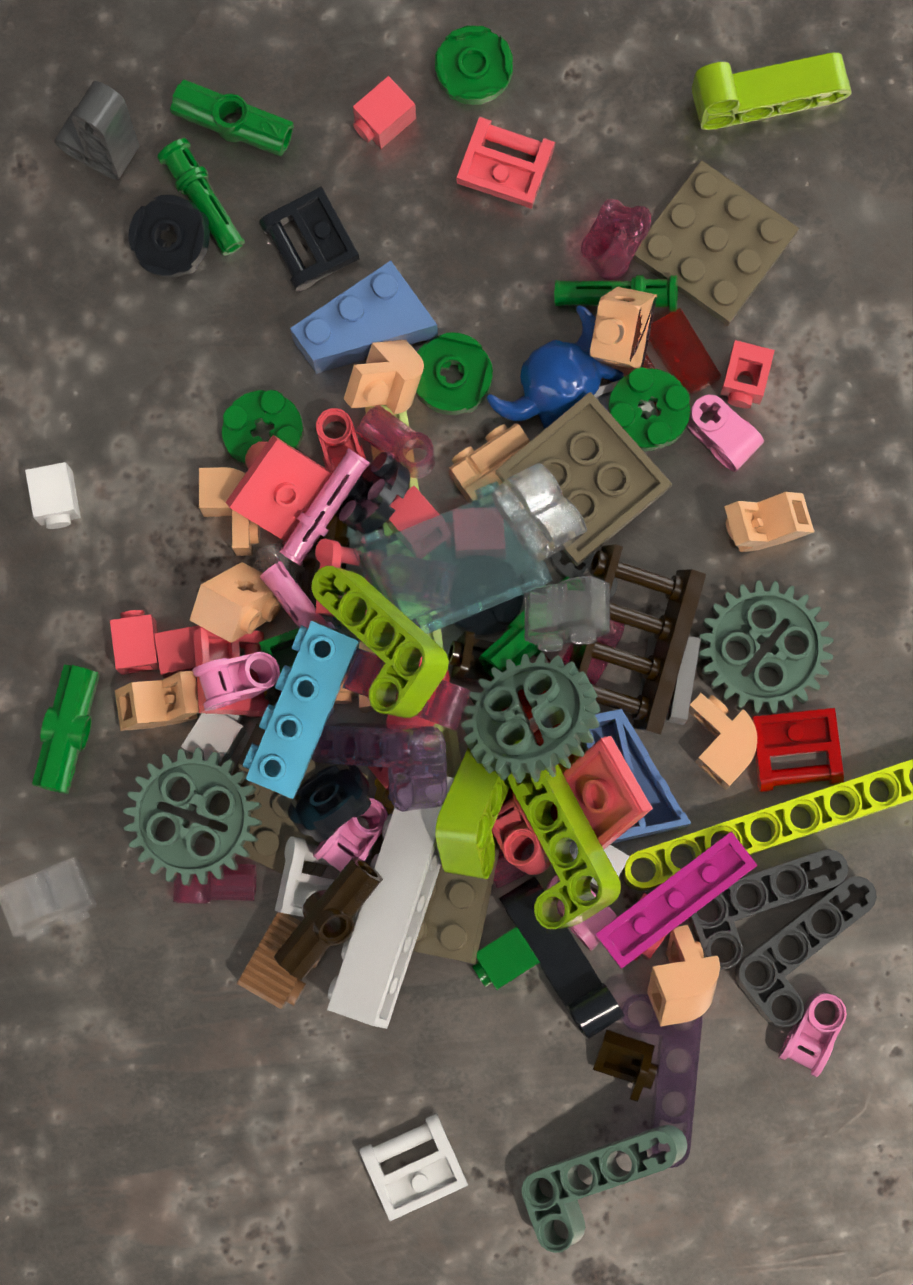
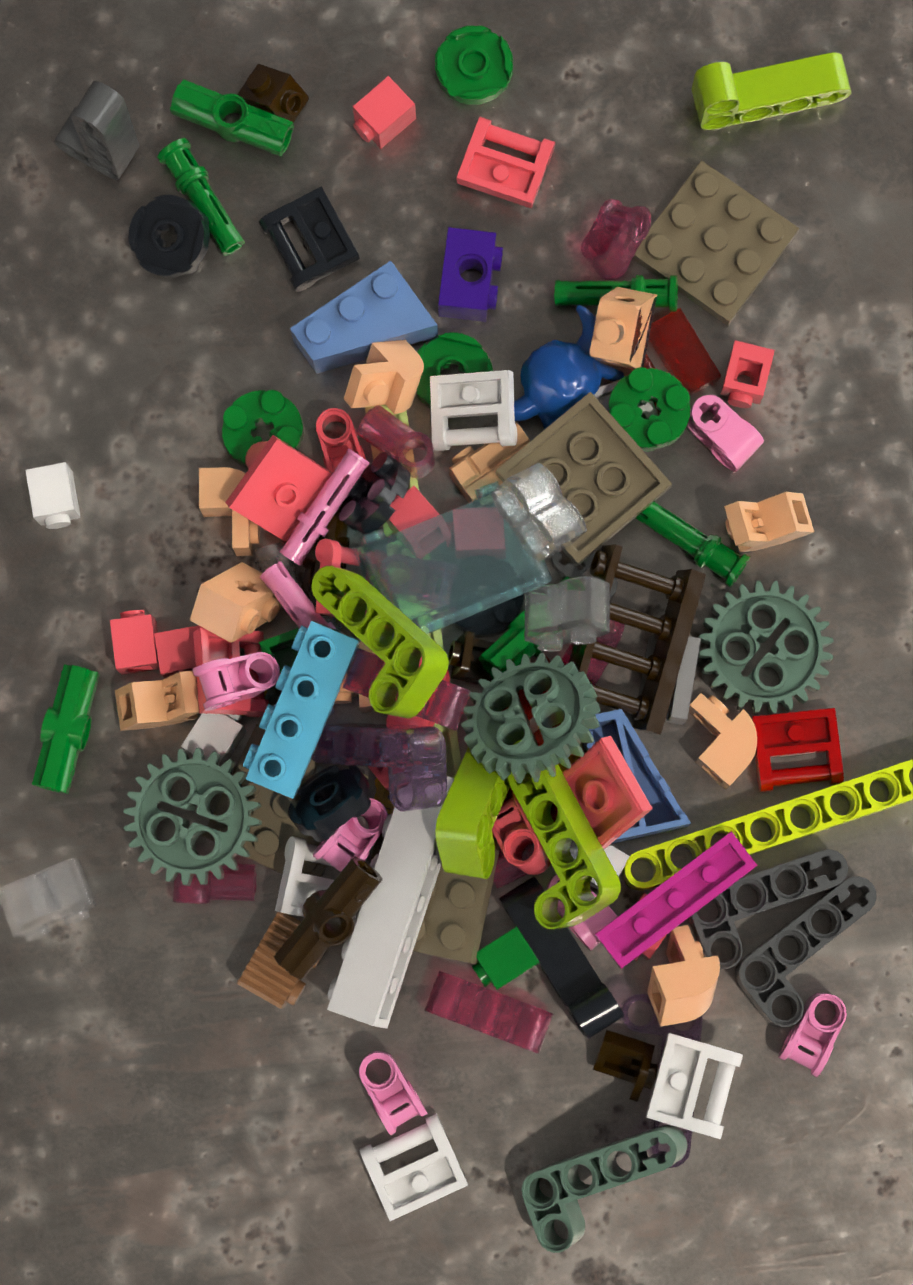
none -> dark brown bracket [237,64,309,123]
none -> bright pink piece [359,1050,428,1135]
none -> clear pink beam [424,971,554,1054]
none -> white plate [430,370,517,451]
none -> dark purple brick [438,227,503,322]
none -> green pin [635,501,751,587]
none -> white plate [645,1033,743,1139]

